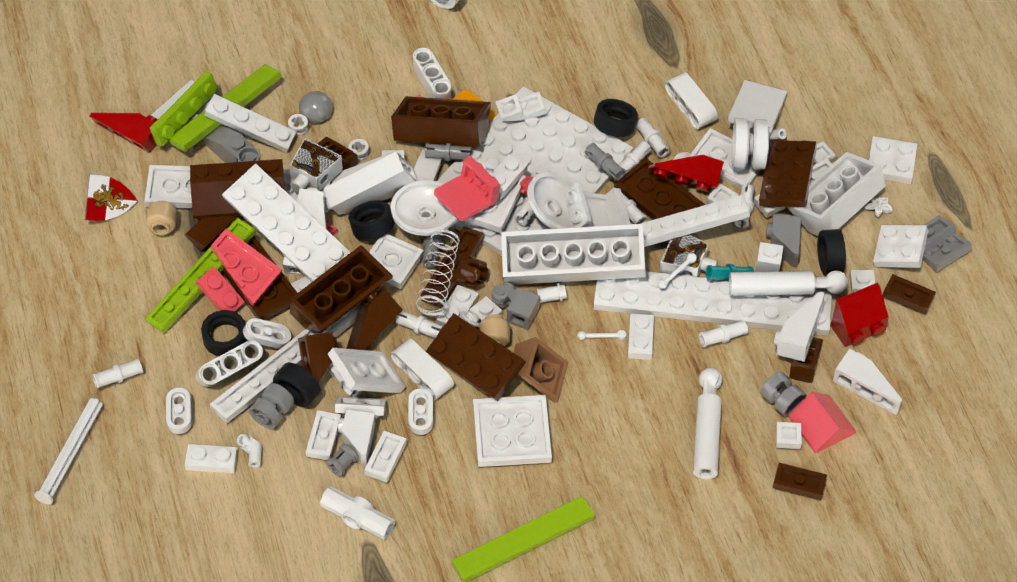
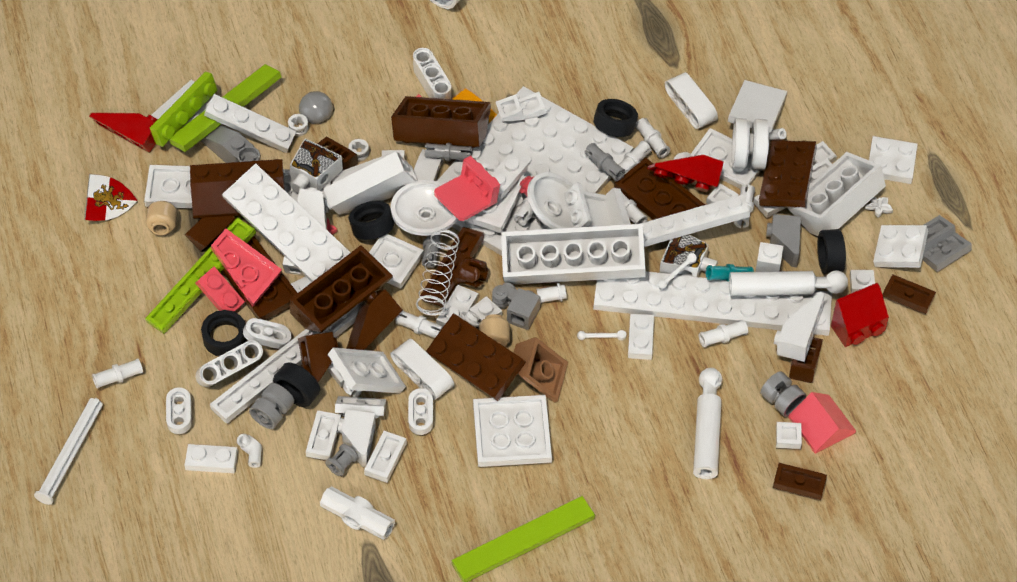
white slope [833,349,902,415] -> none

